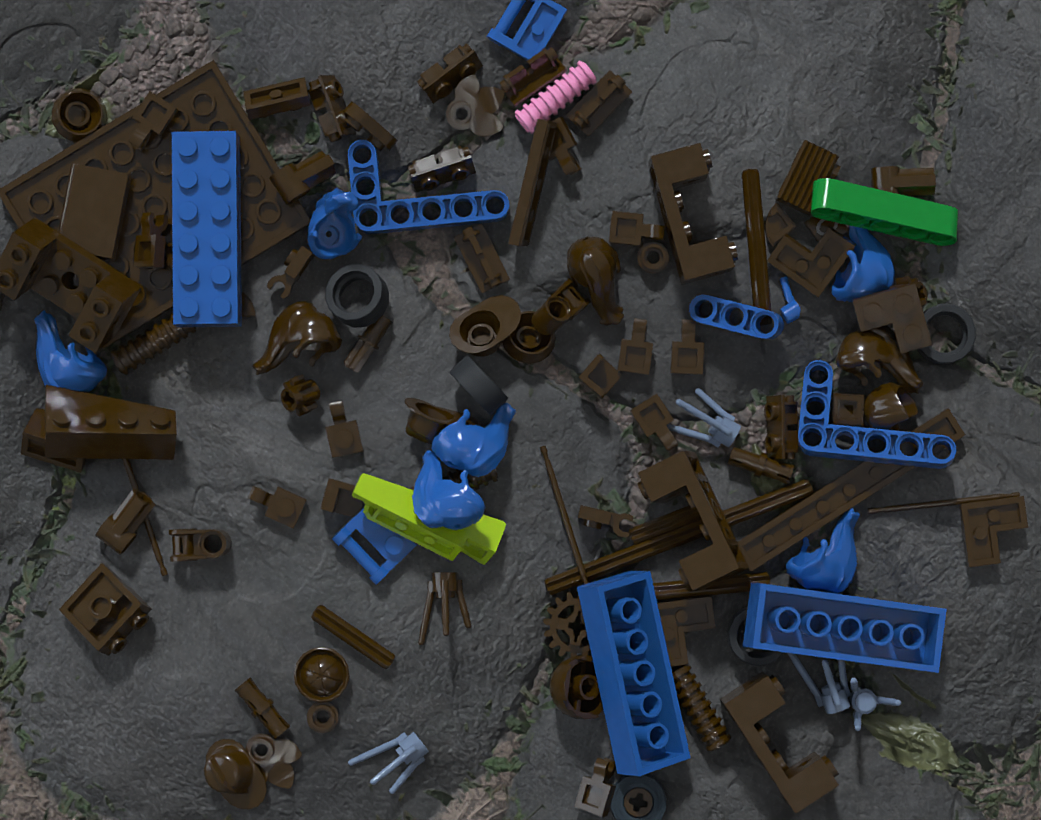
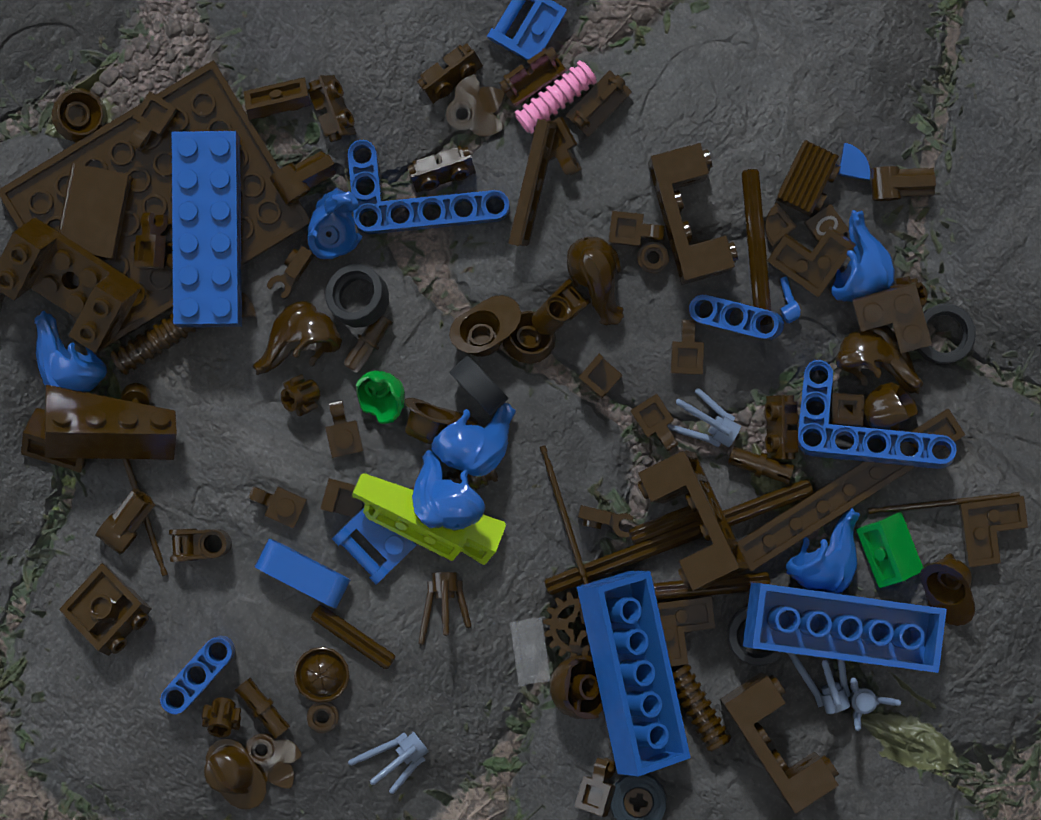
dark brown plate [343,101,398,152] -> none
dark brown hinge [454,223,510,293] -> none
dark brown plate [618,318,653,375] -> none
green beam [811,178,958,246] -> none
none -> dark brown piece [121,383,151,405]
none -> blue beam [160,636,235,714]
none -> dark brown gear [202,697,241,737]
none -> blue beam [254,538,351,609]
none -> green hair [356,370,405,424]
none -> clear panel [510,617,551,687]
none -> blue tile [838,143,870,181]
none -> green panel [856,512,923,588]
none -> dark brown piece [920,553,976,626]

